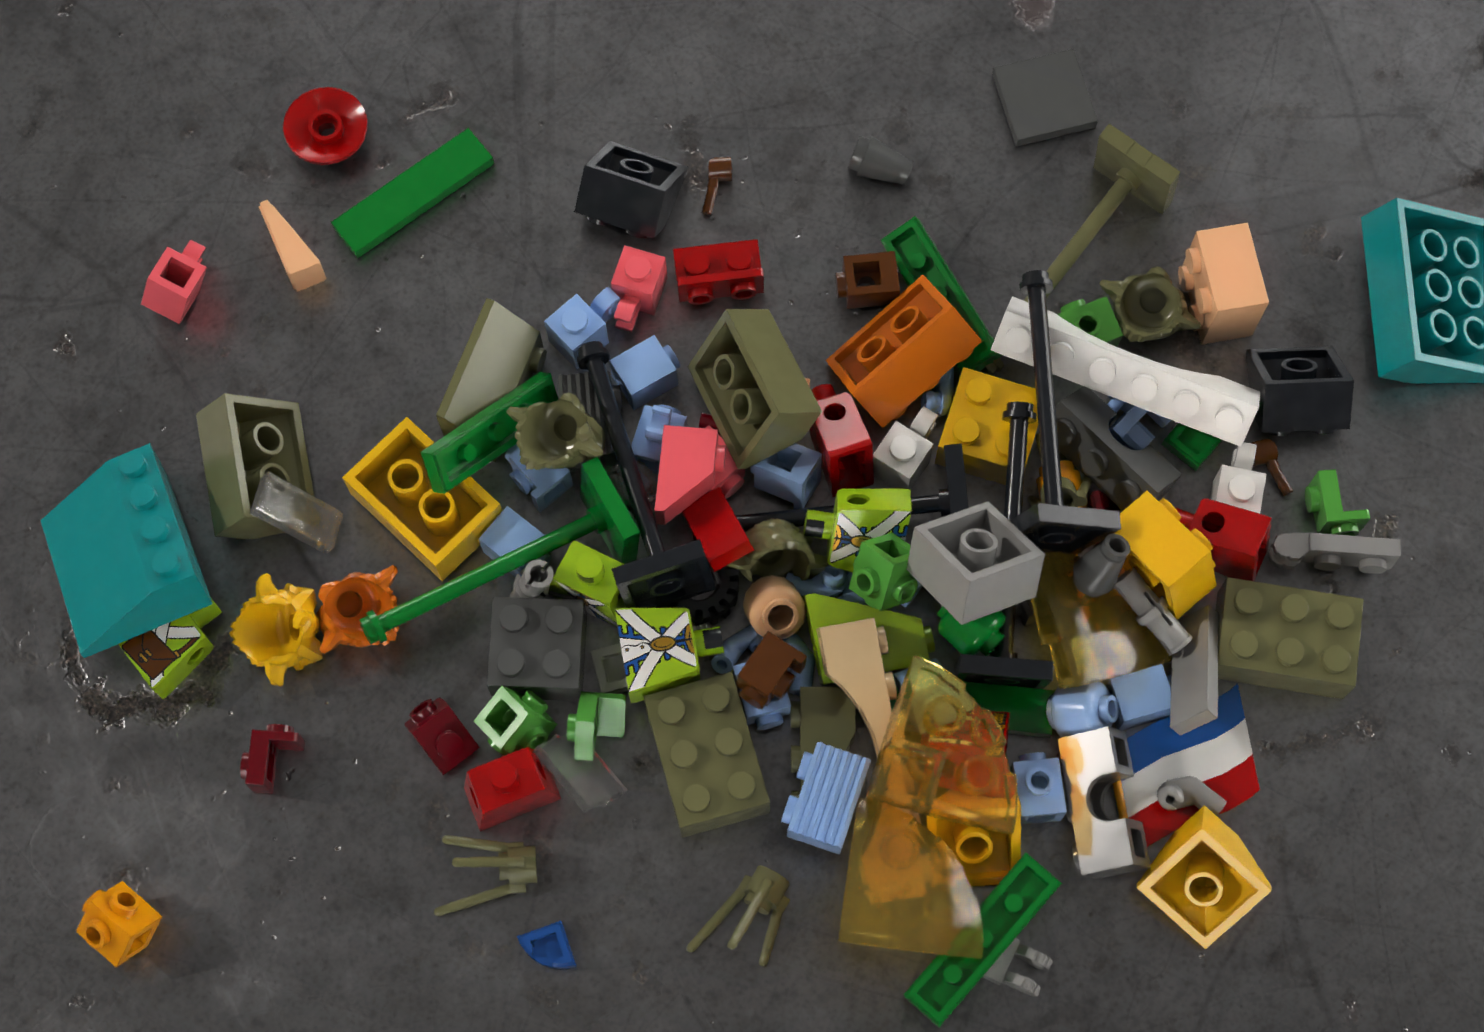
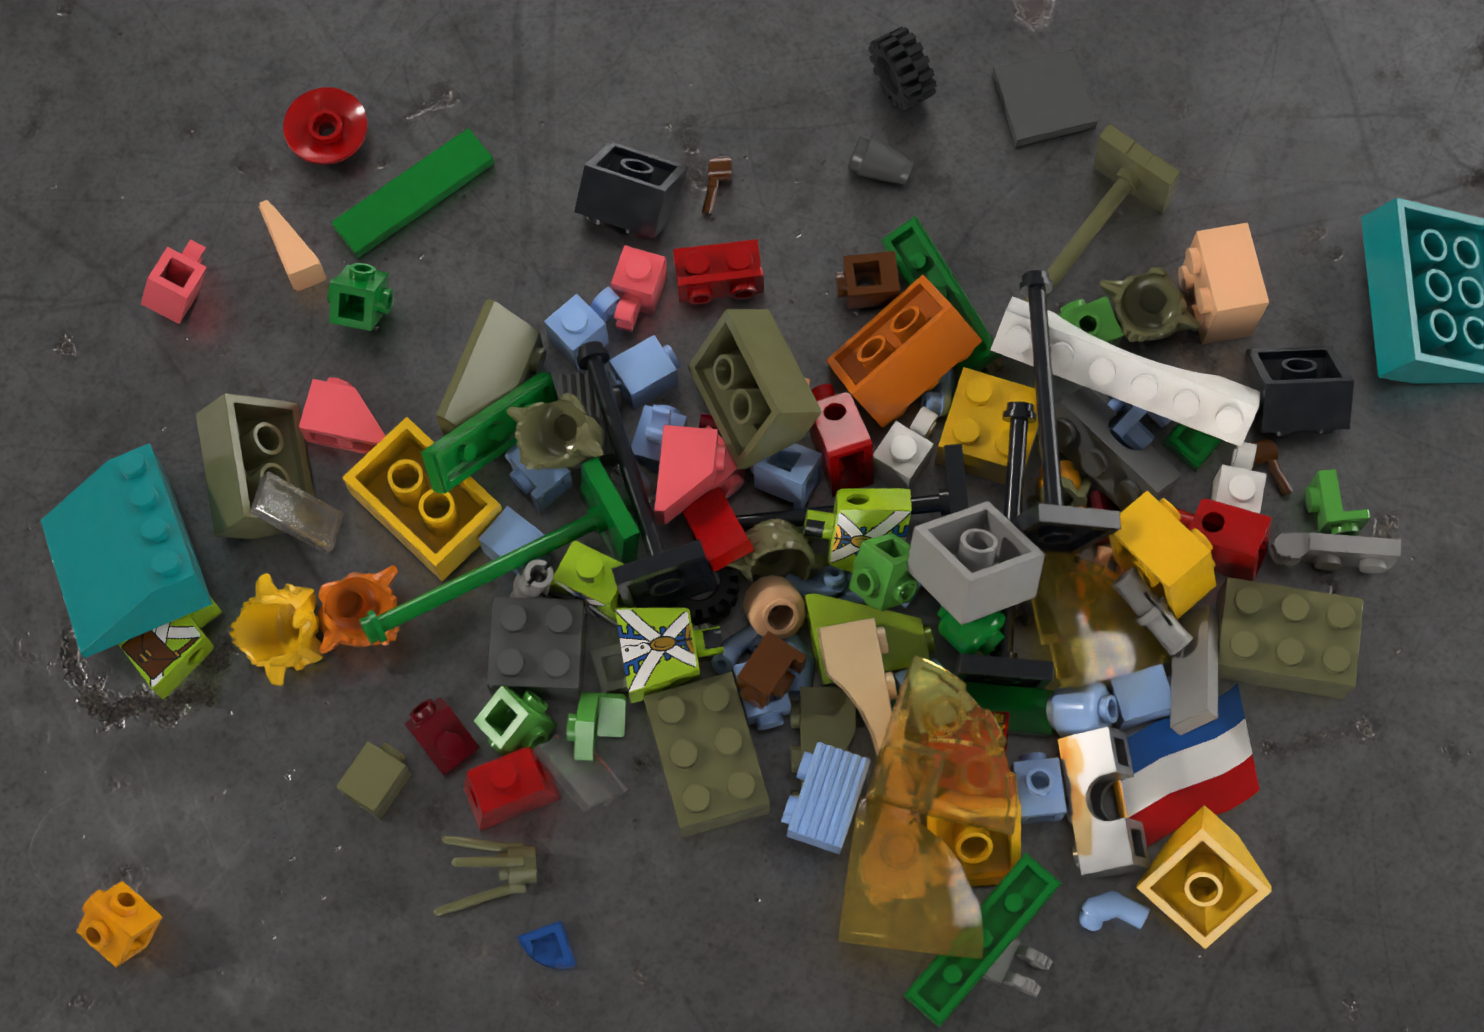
dark red bracket [240,724,305,794] -> none
olive plant [687,865,790,967] -> none
dark grey cone [1072,534,1130,597] -> none
light grey arm [1157,776,1227,816] -> none
none -> coral slope [299,378,386,454]
none -> green brick [327,263,393,331]
none -> olive brick [336,741,412,820]
none -> black tyre [869,27,937,110]
none -> light blue arm [1079,891,1150,931]

